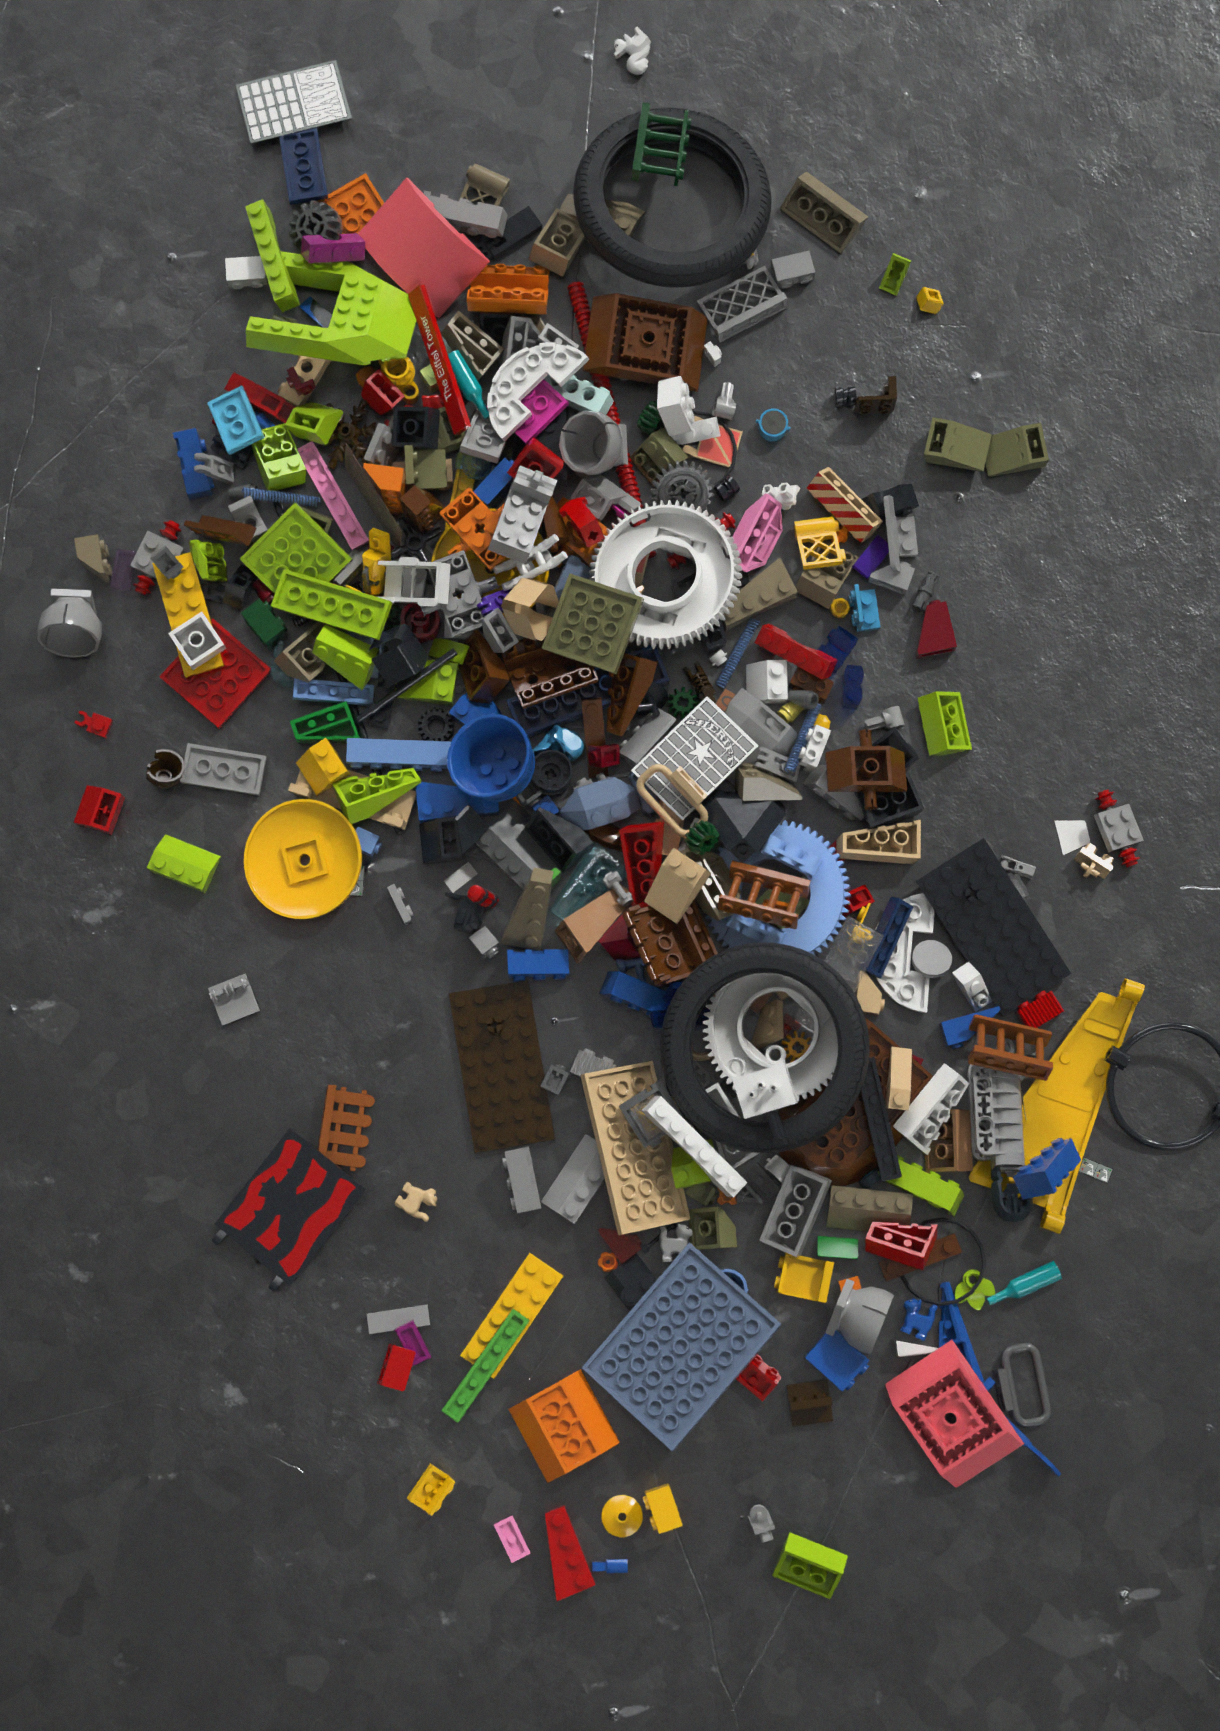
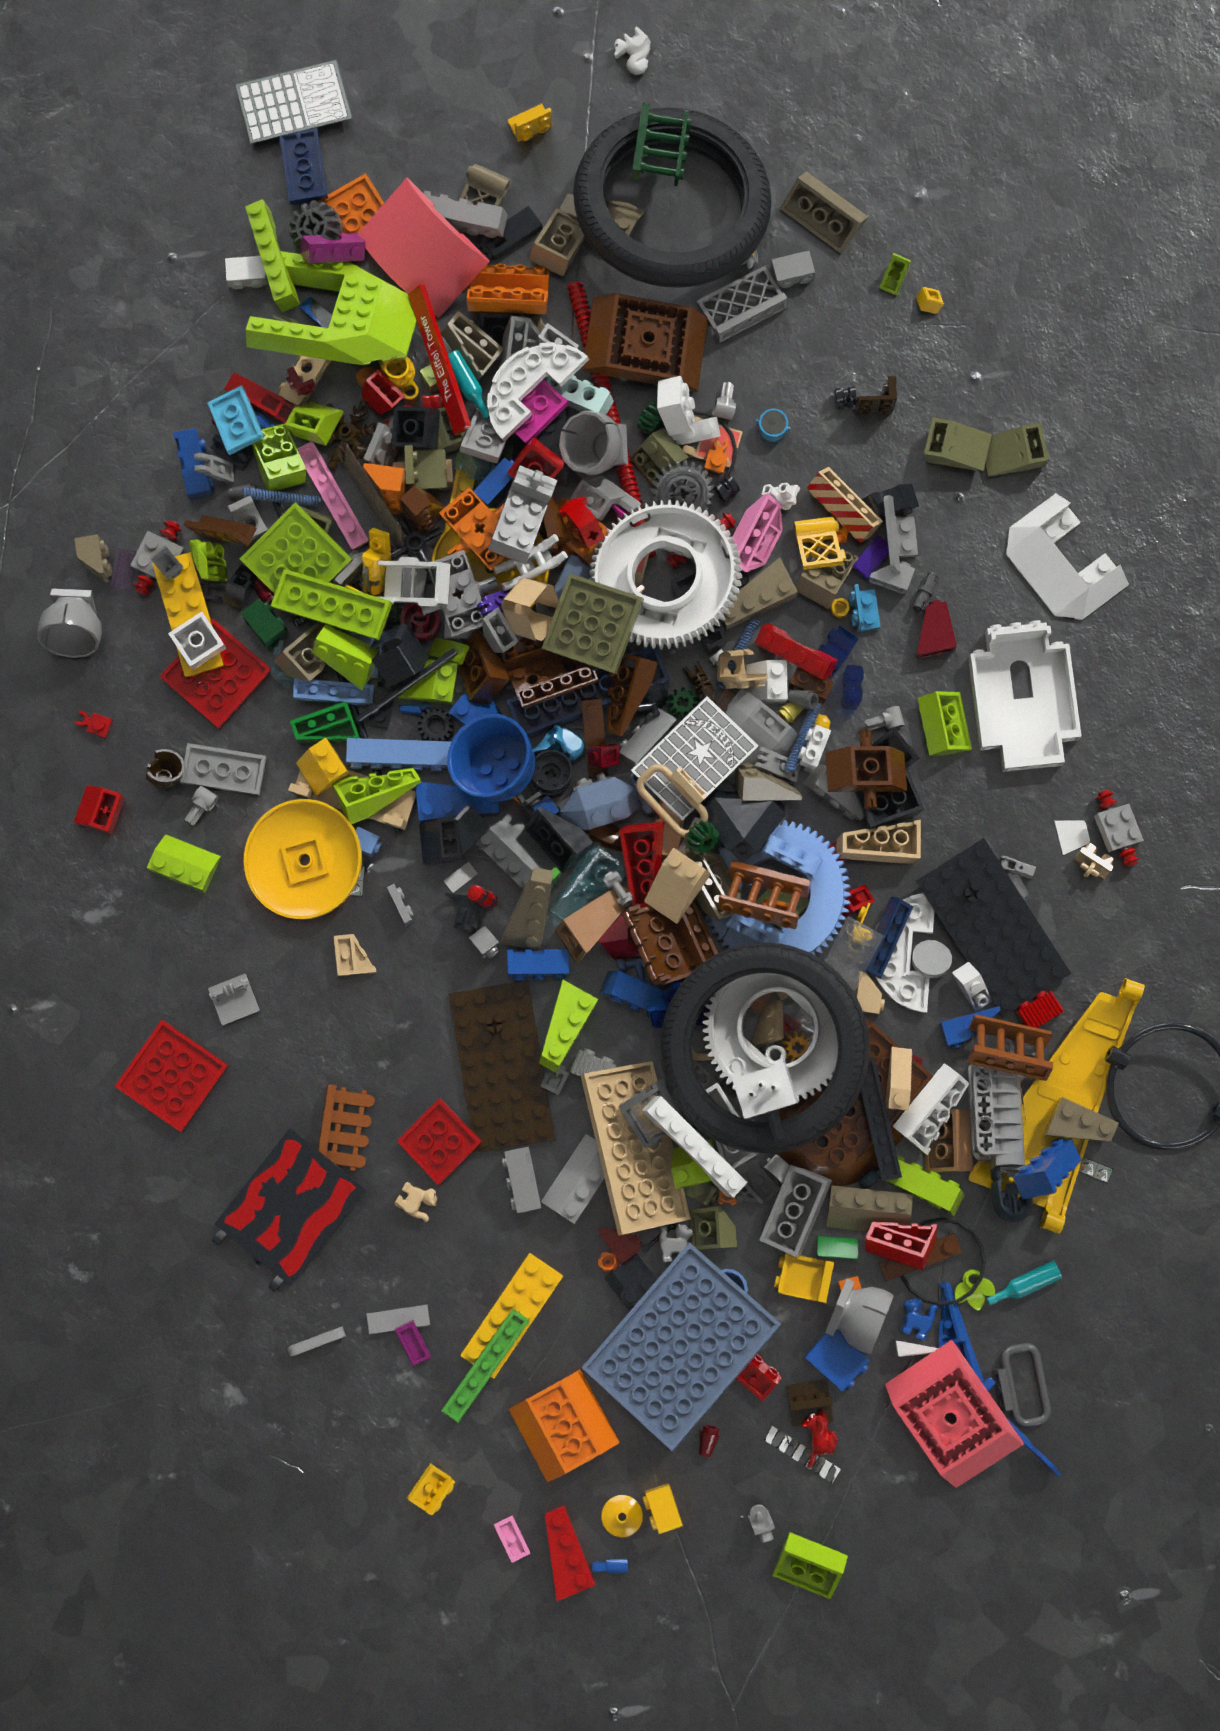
red panel [377,1343,416,1391] -> none
white plate [703,341,722,367] -> none
none -> red plate [115,1020,229,1133]
none -> light grey axle [185,786,218,826]
none -> light grey beam [287,1326,346,1357]
none -> tan wing [333,934,376,977]
none -> red plate [397,1098,482,1185]
none -> blue bar [398,702,430,716]
none -> yellow bracket [507,104,552,142]
none -> lime wedge [539,980,598,1073]
none -> dark red cone [699,1425,720,1457]
none -> orange plate [704,437,729,475]
none -> tan piece [717,649,768,689]
none -> sticker [764,1426,841,1483]
none -> red animal [802,1409,838,1468]
none -> white panel [968,620,1081,772]
none -> white slope [1006,493,1129,620]
none -> dark tan wedge [1043,1097,1119,1141]

